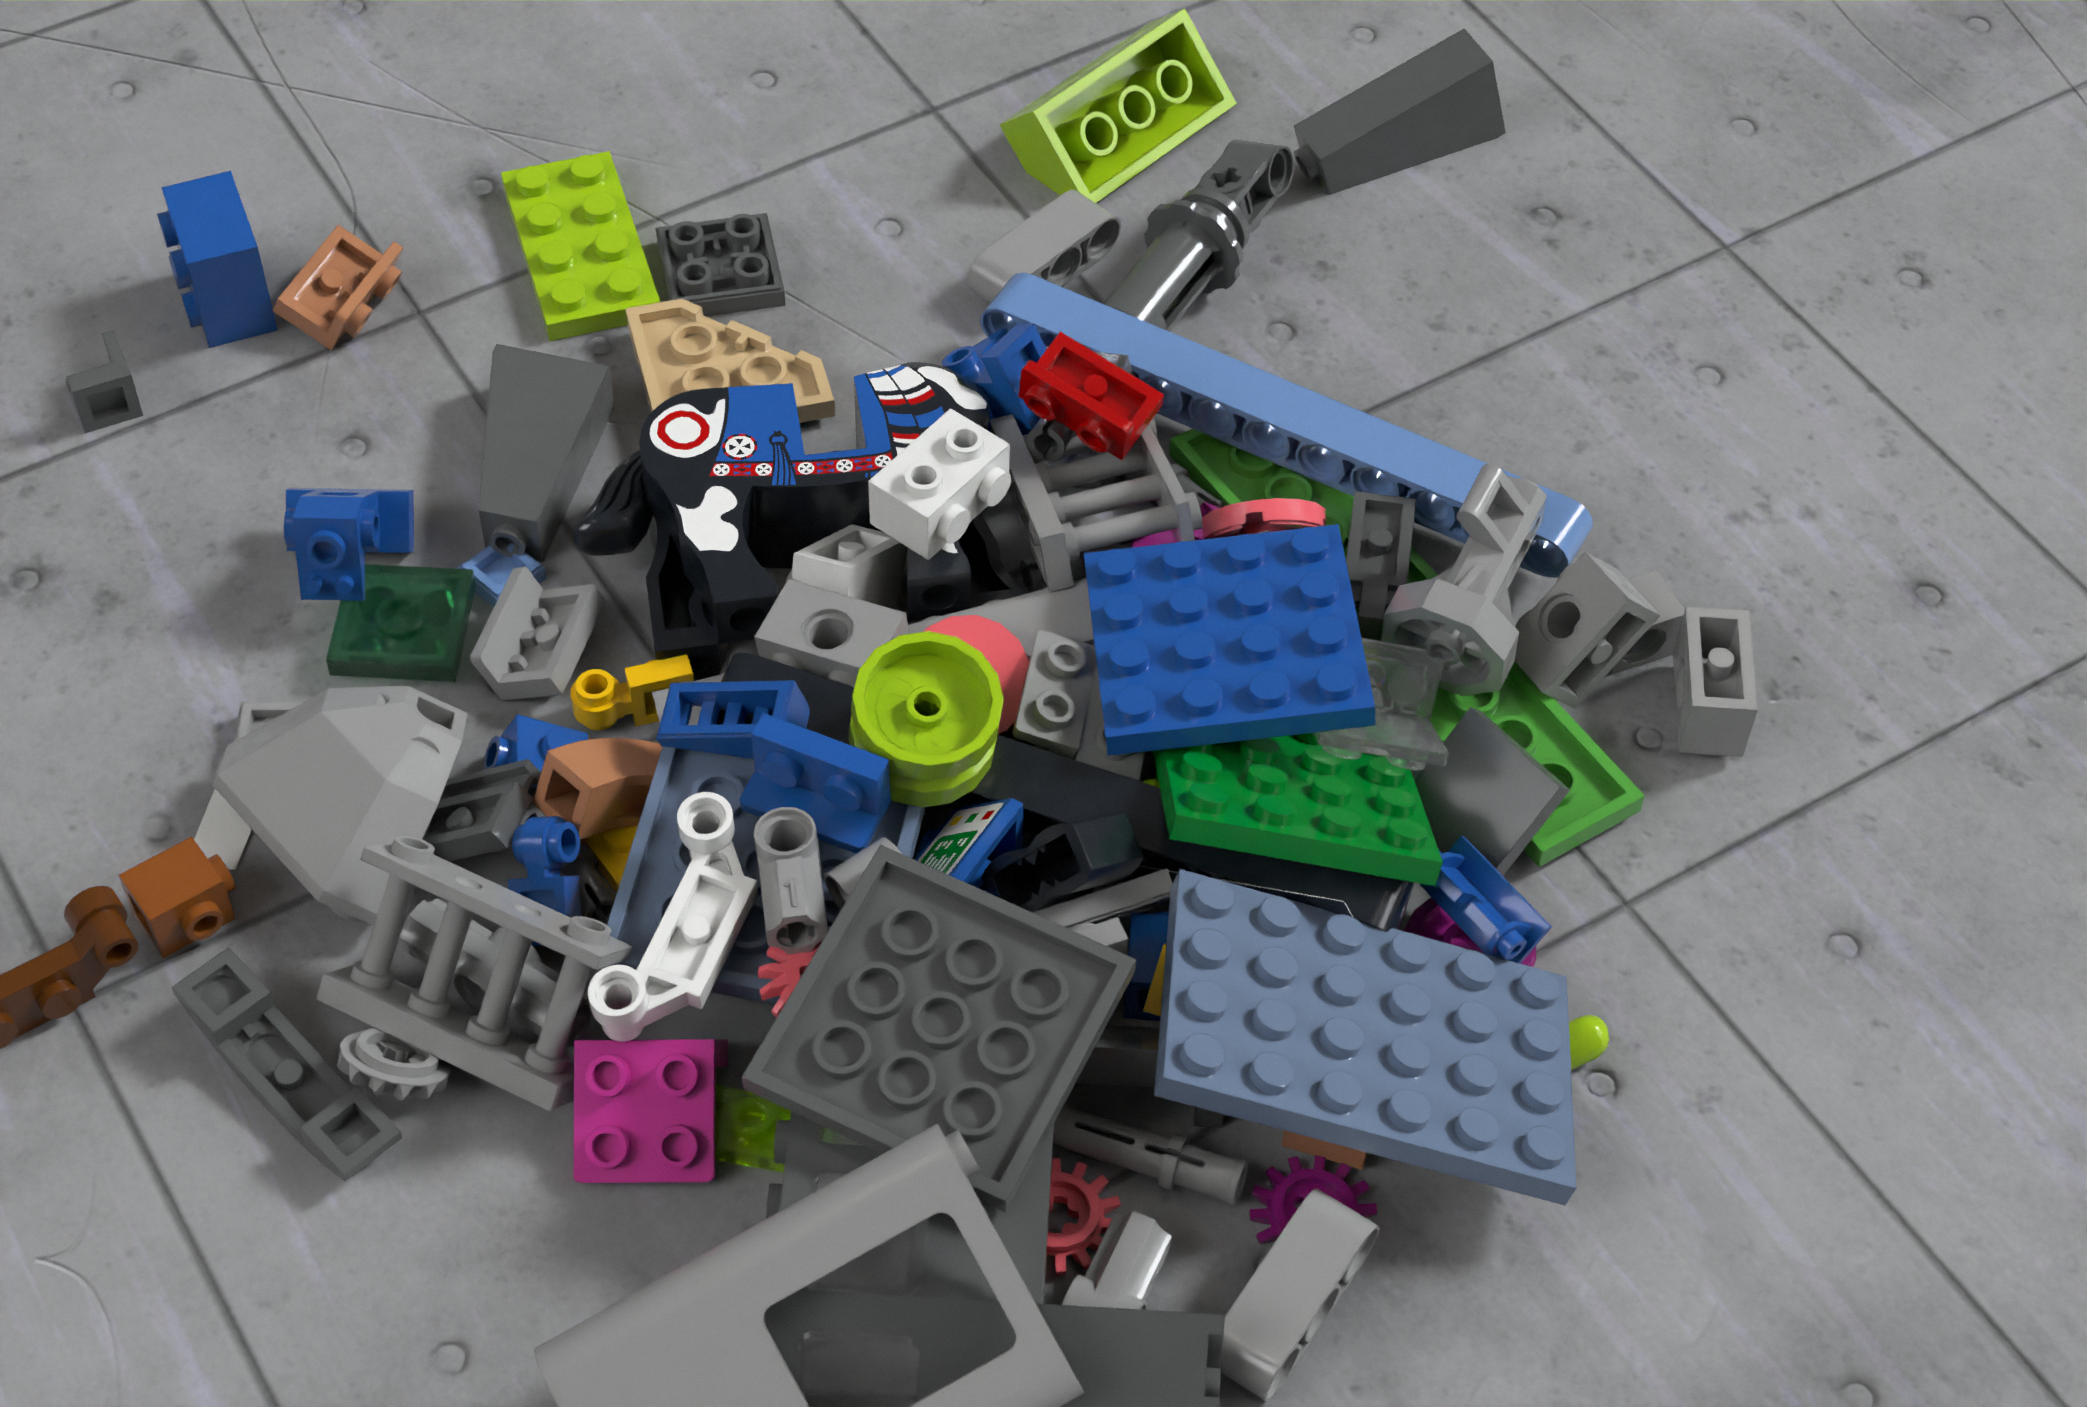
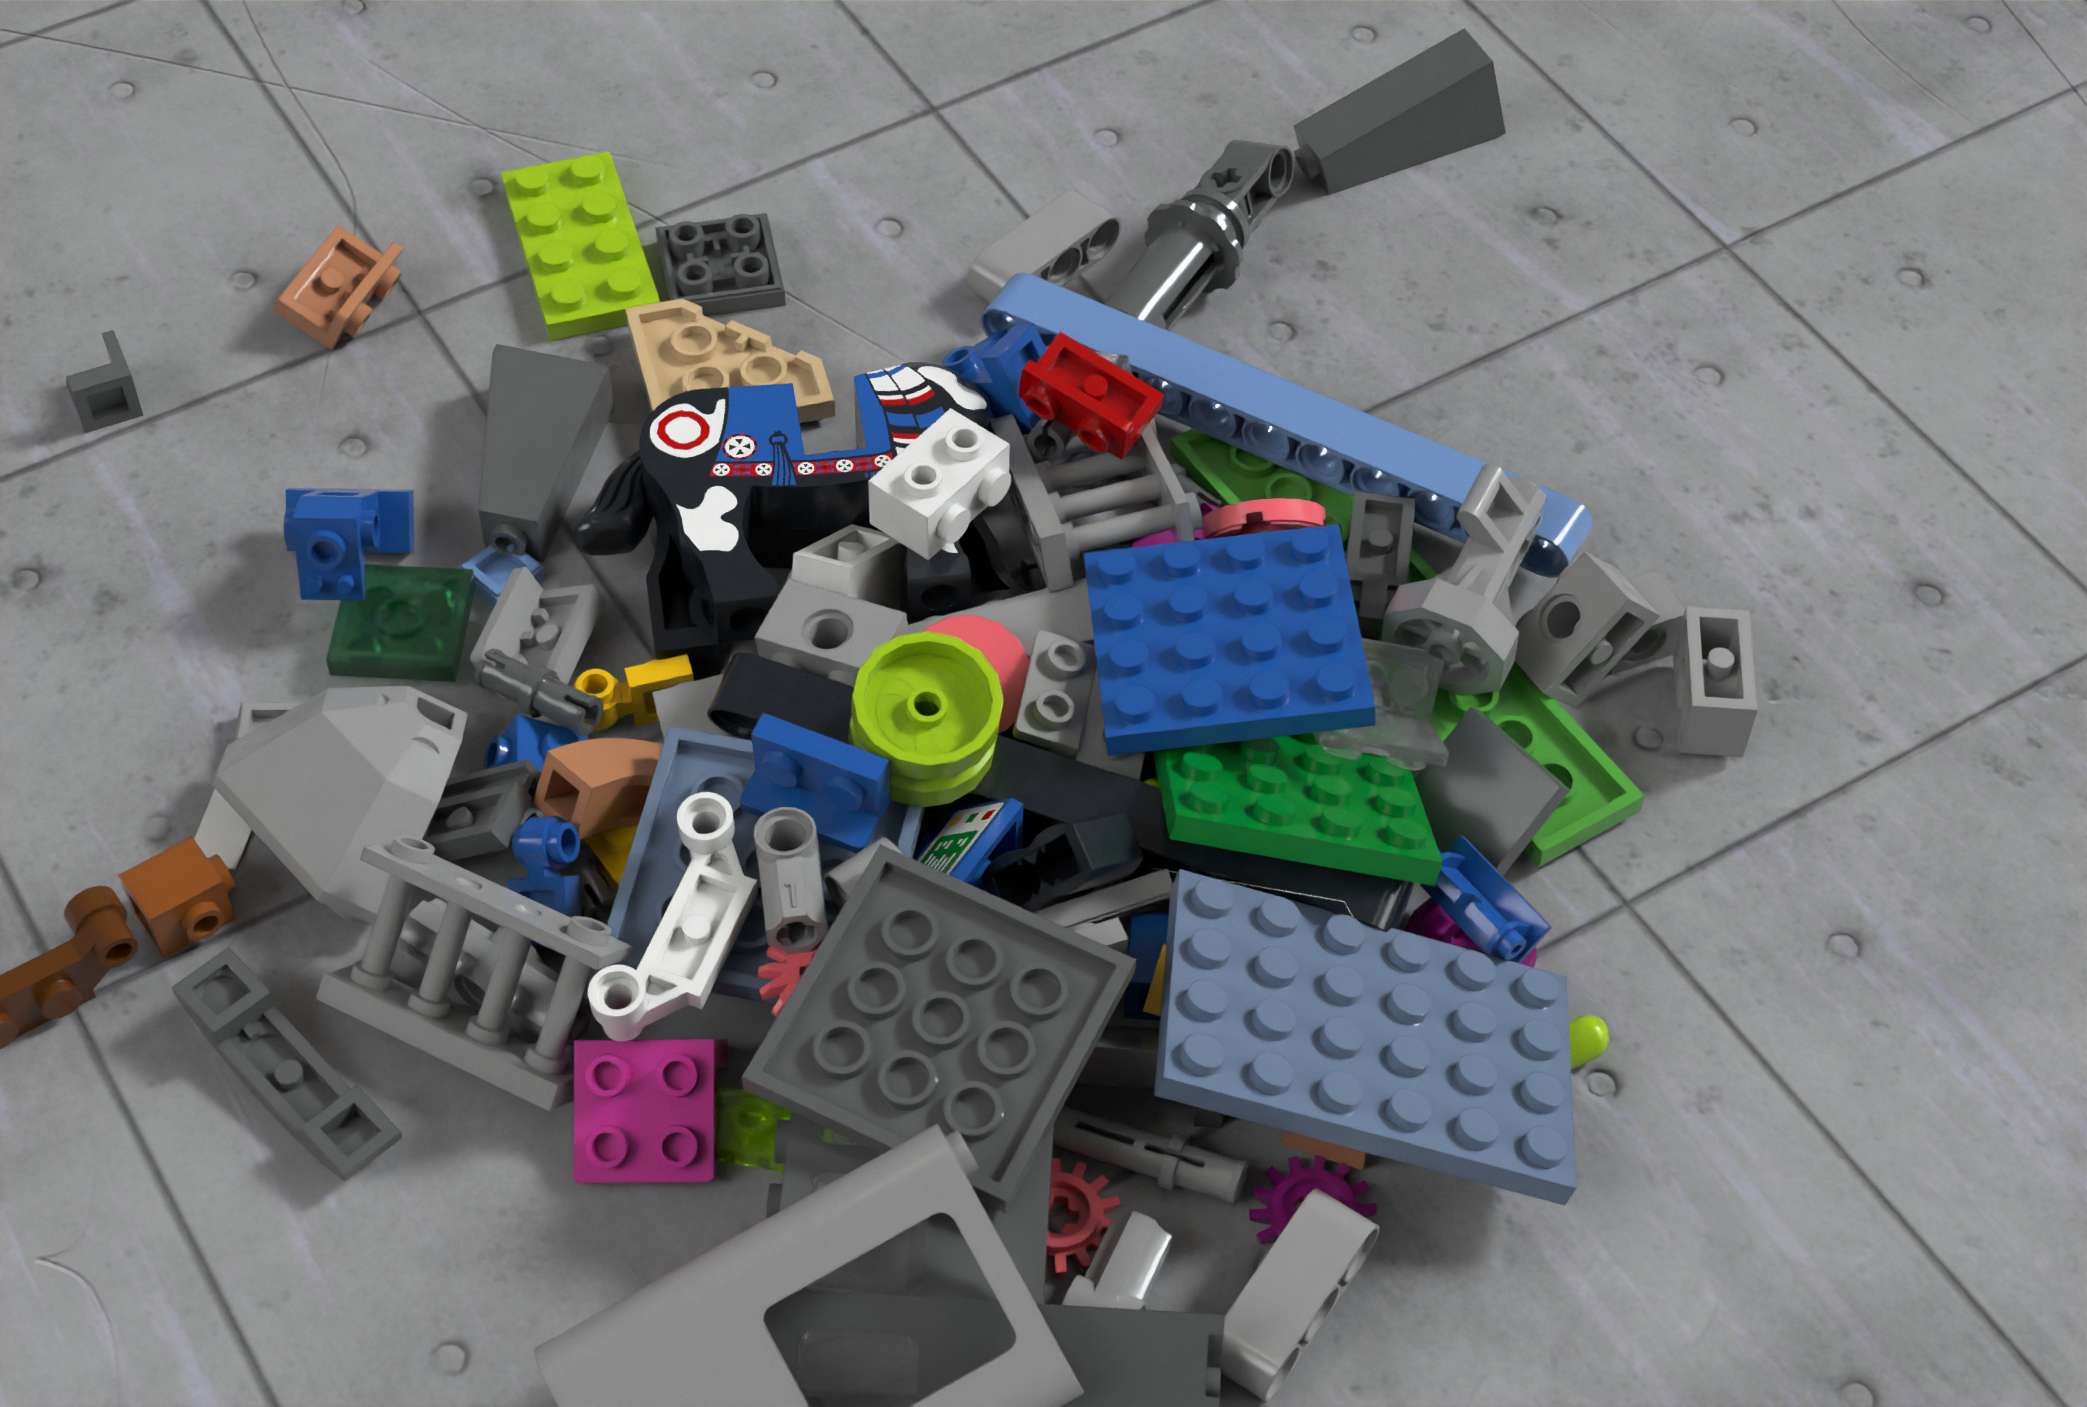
blue brick [157,171,278,348] -> none
light grey gear [337,1028,451,1101] -> none
blue slope [656,680,810,759] -> none
lime slope [999,8,1237,203] -> none
none -> dark grey pin [474,648,604,736]

